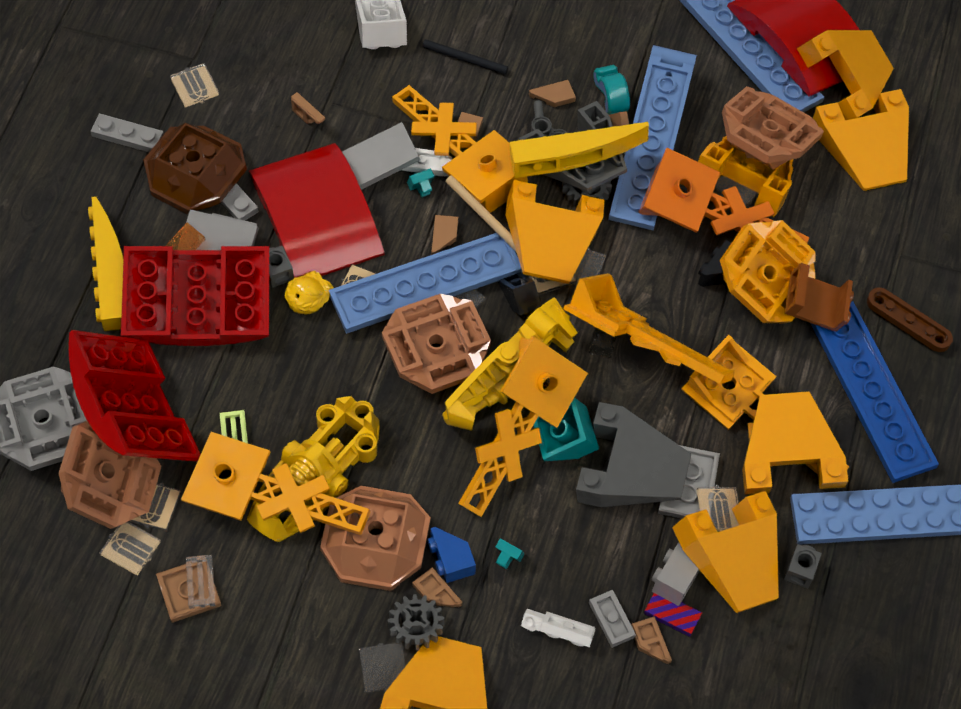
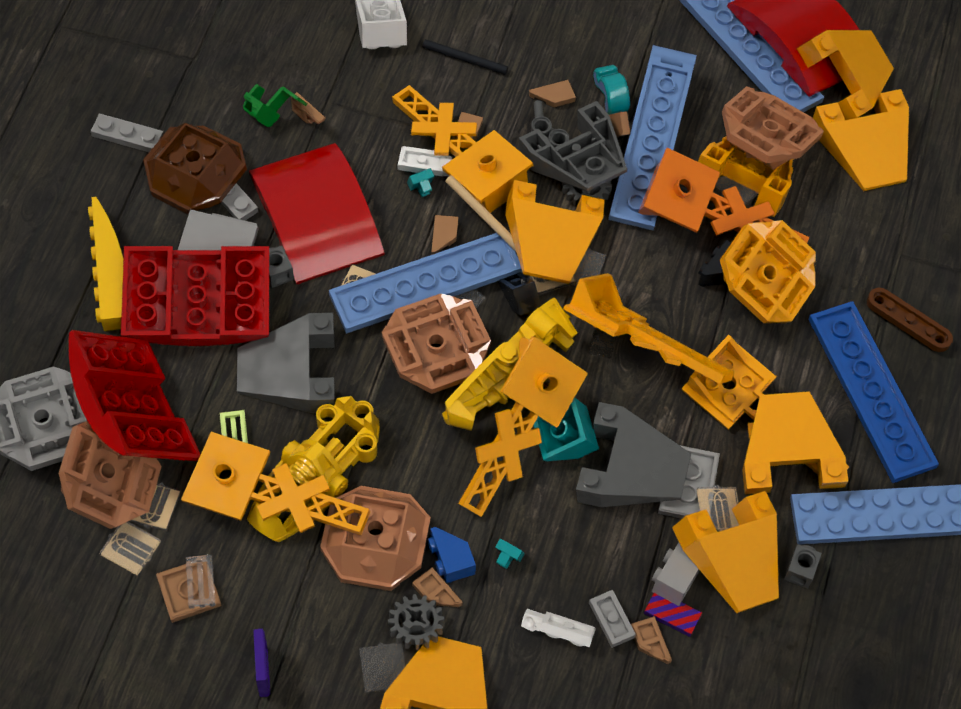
clear orange tile [165,222,206,250] -> none
clear piece [170,63,219,107] -> none
yellow hair [285,271,334,314] -> none
light grey tile [342,122,420,190] -> none
yellow slope [510,122,649,178] -> none
dark orange panel [785,263,854,332] -> none
none -> dark grey wedge [237,313,335,413]
none -> green piece [243,84,308,127]
none -> dark purple tile [253,629,270,697]

